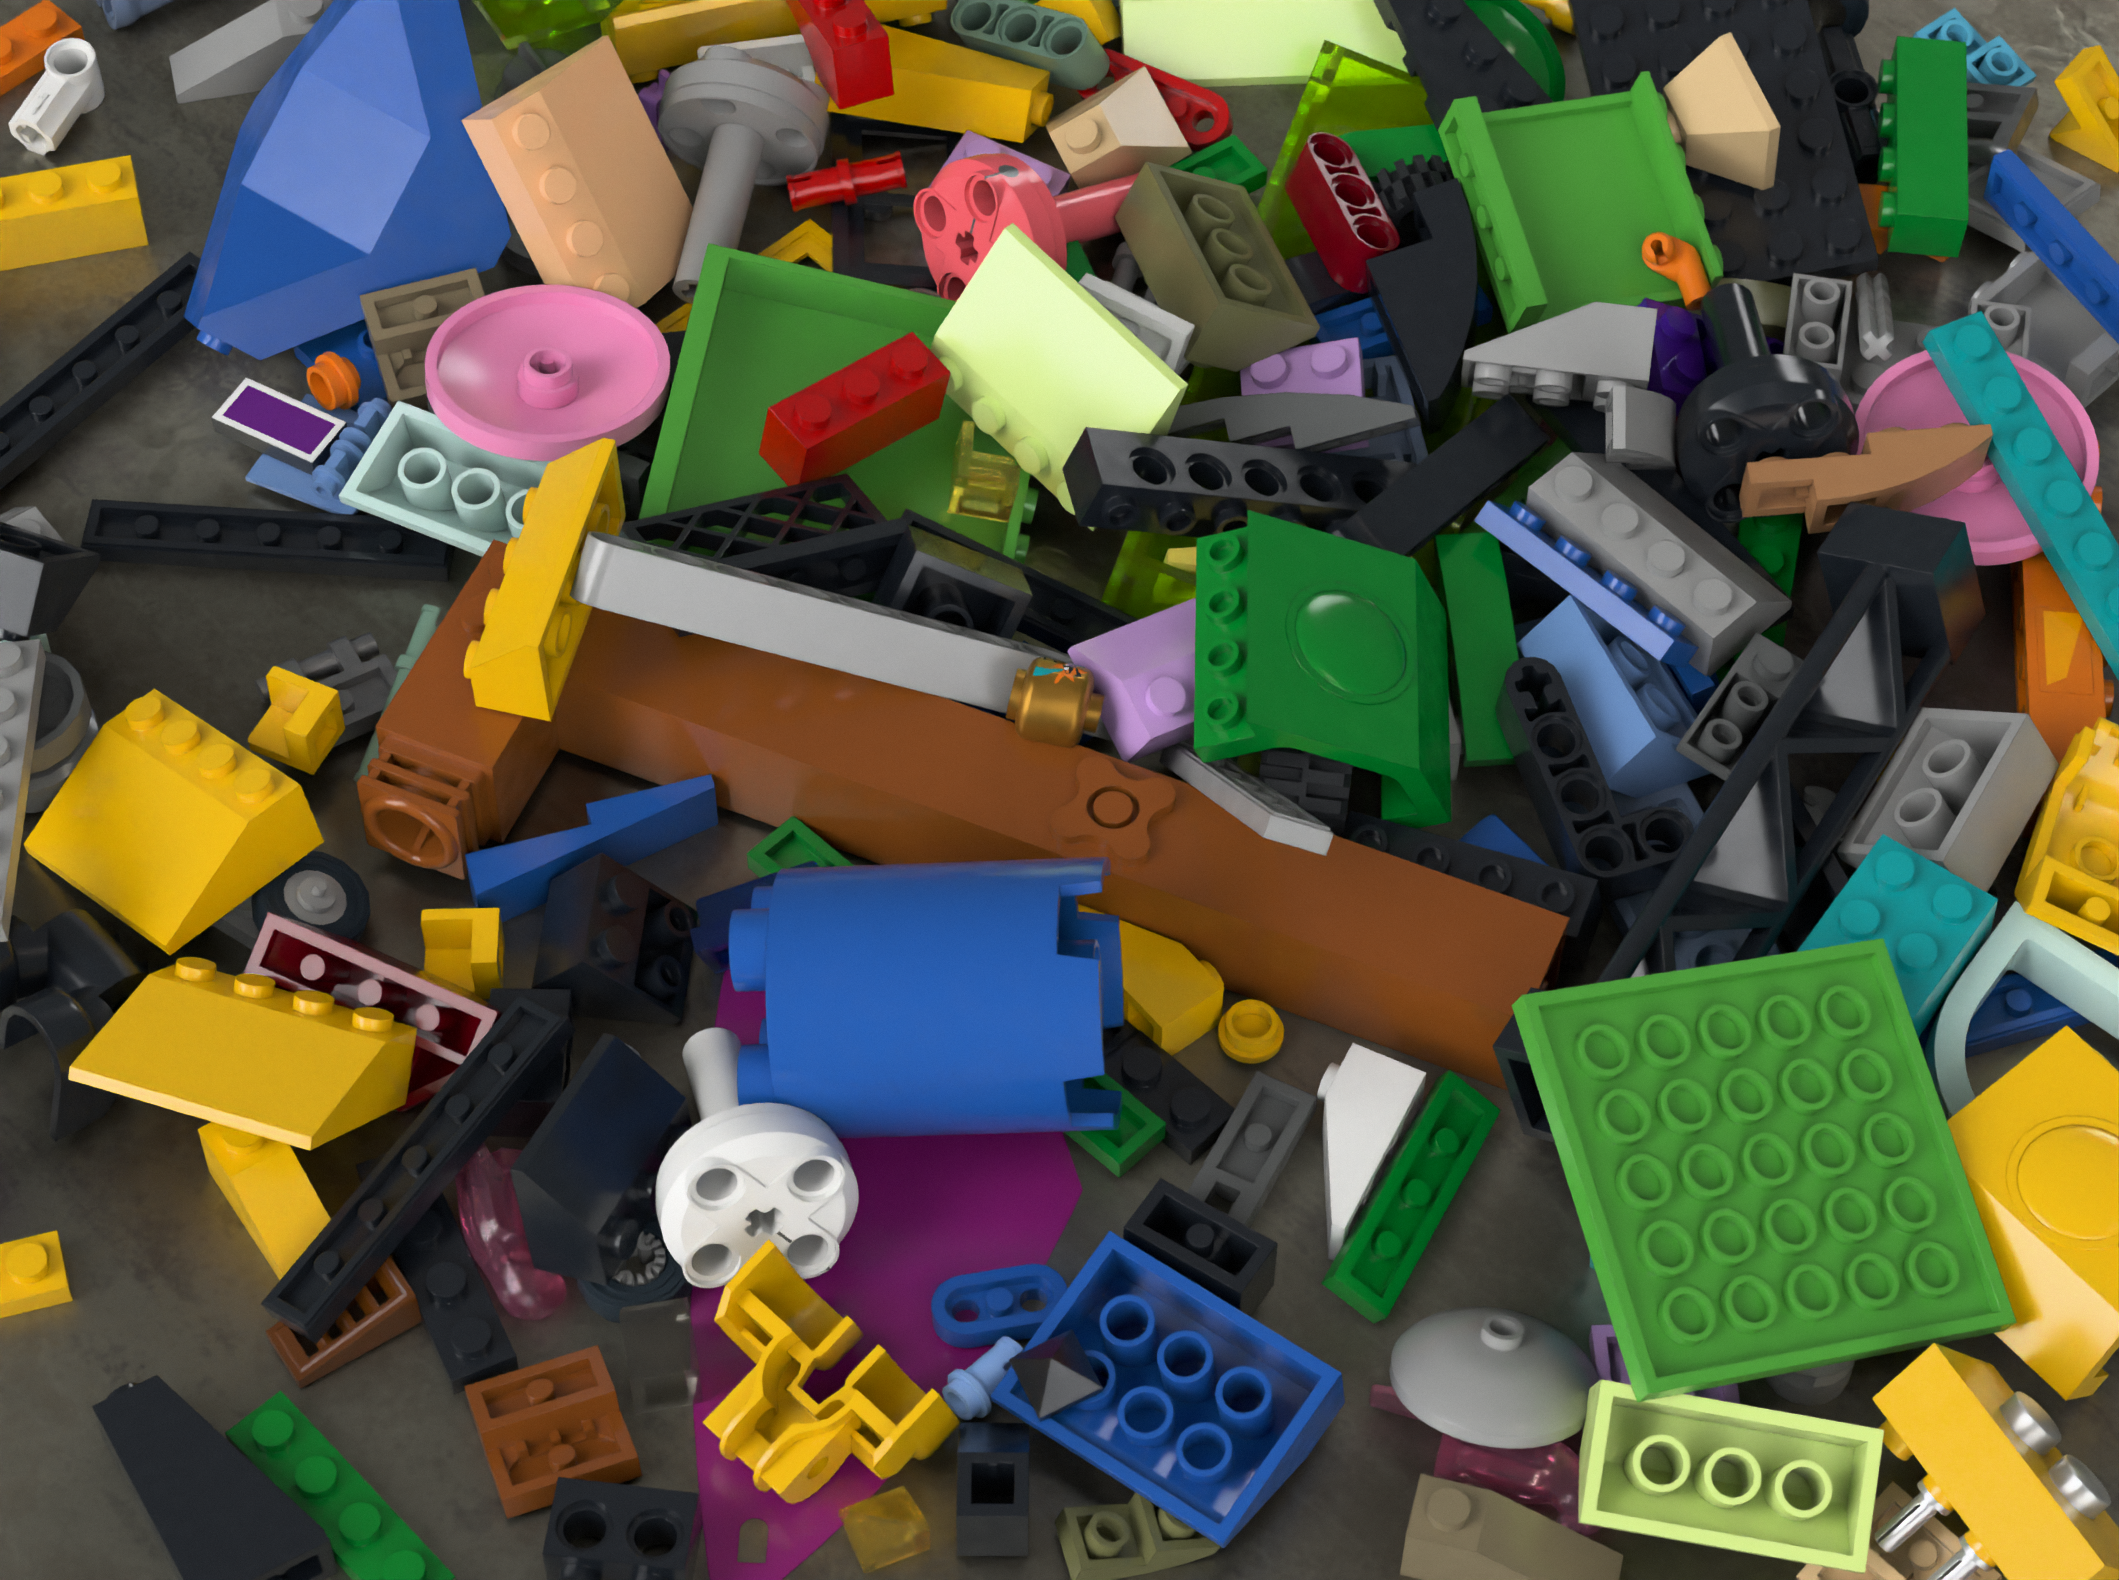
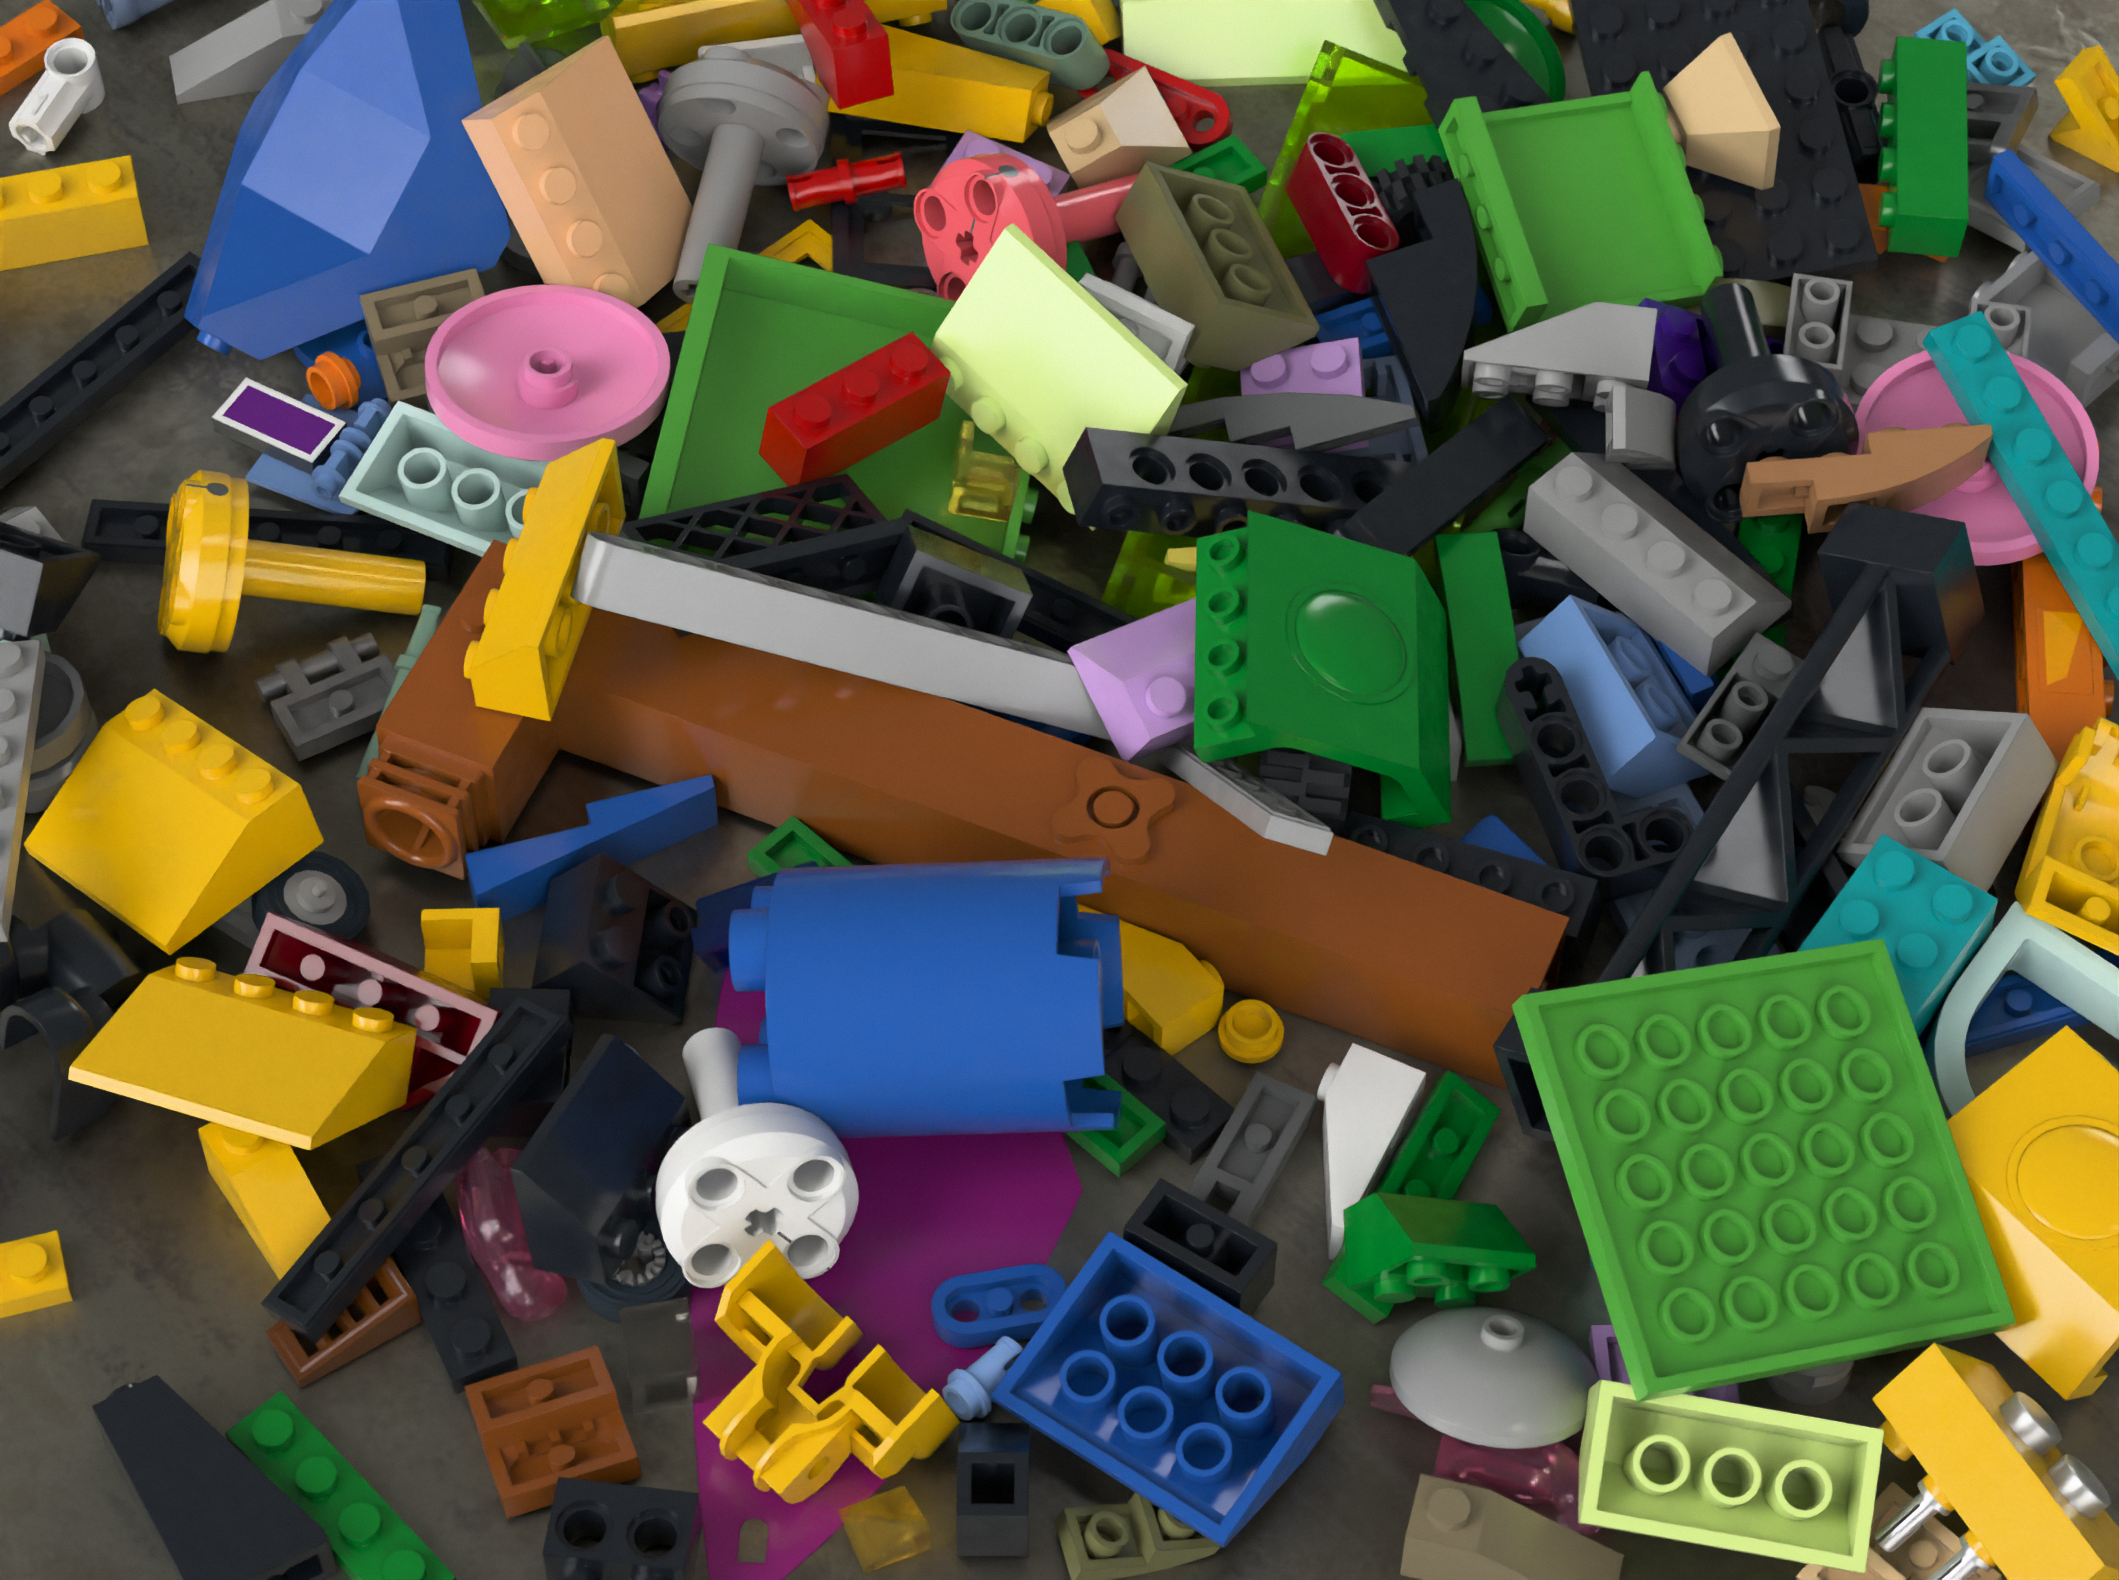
yellow panel [248,666,346,775] -> none
pearl gold head [1006,657,1105,748] -> none
black slope [1009,1329,1103,1422] -> none
plate [1474,500,1699,668] -> none
orange arm [1642,232,1711,311] -> none
light grey axle [1855,272,1895,361] -> none
none -> yellow piece [157,470,426,654]
none -> green slope [1343,1192,1536,1309]

